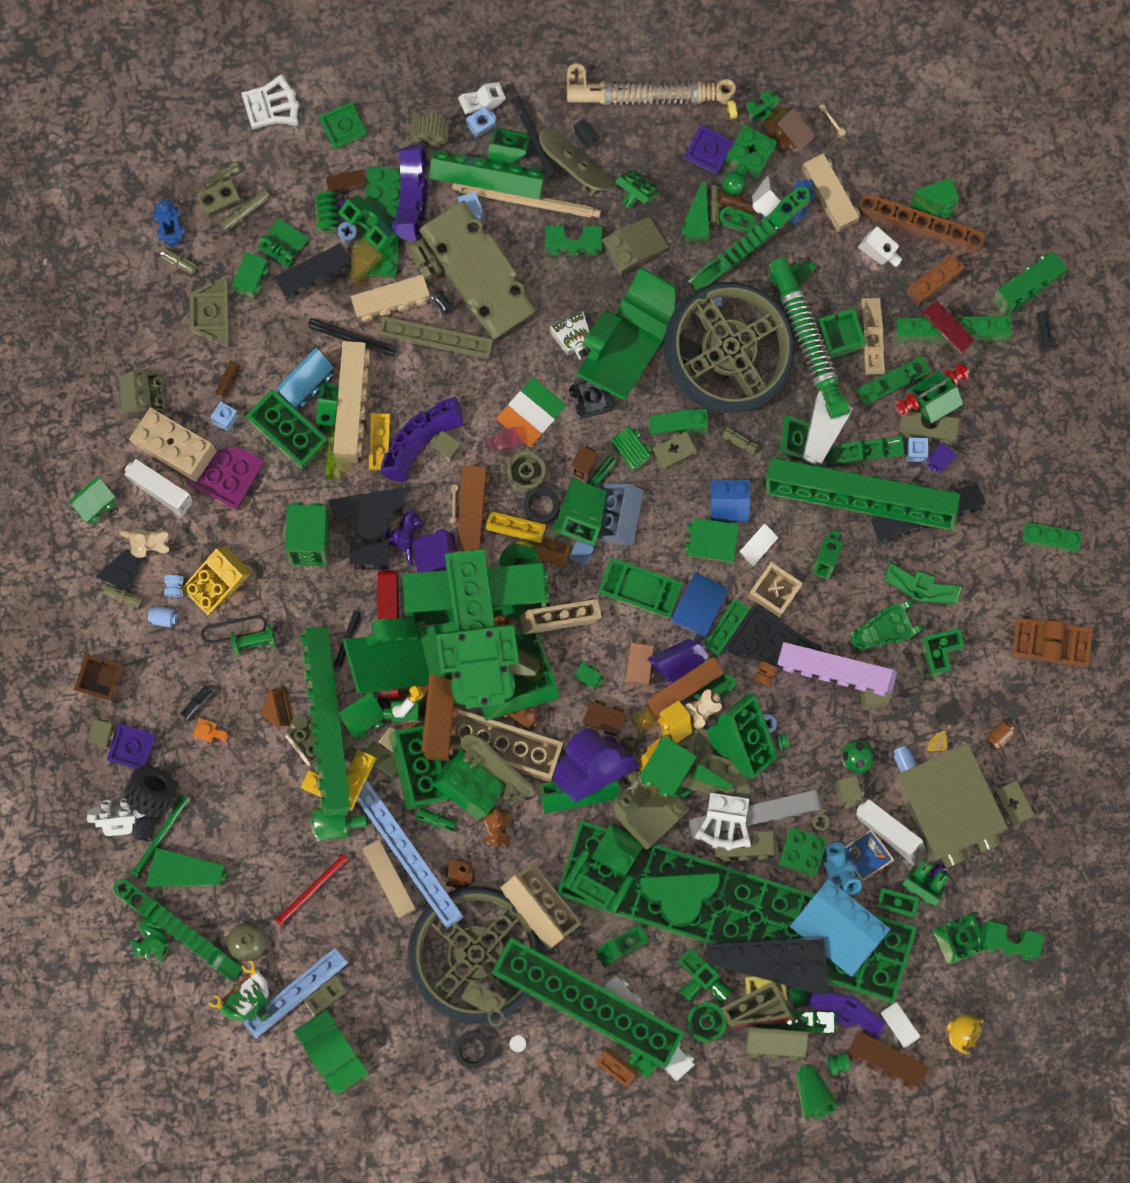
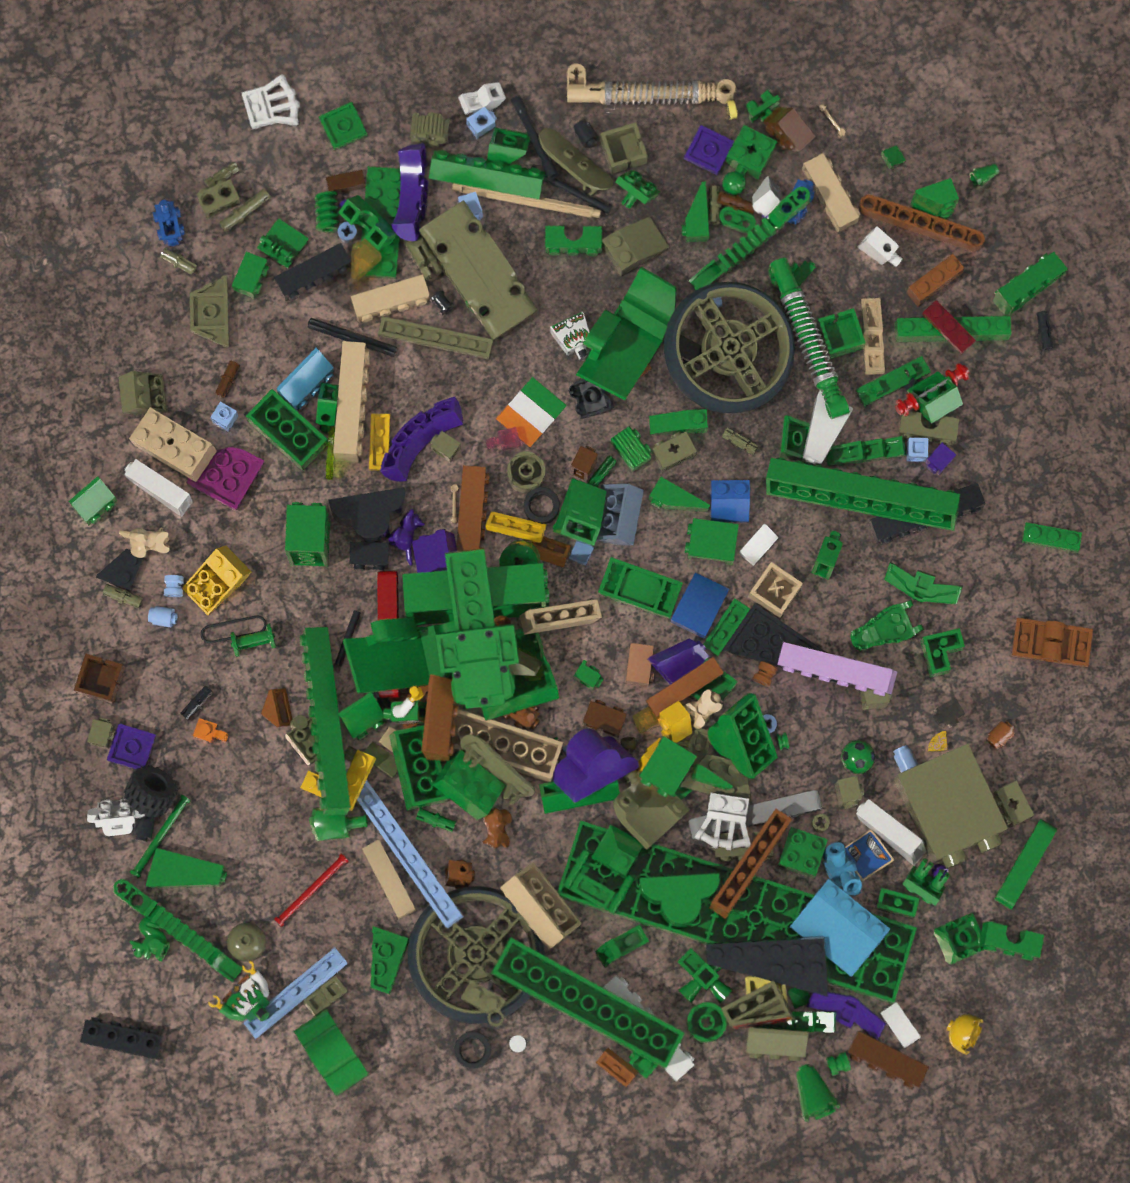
none -> black brick [80,1017,164,1060]
none -> green wing [371,926,409,995]
none -> black bar [531,165,613,215]
none -> olive piece [600,122,648,174]
none -> green slope [649,477,710,512]
none -> dark orange brick [710,808,792,919]
none -> green slope [881,145,906,170]
none -> green cone [970,164,999,186]
none -> green beam [994,819,1058,910]

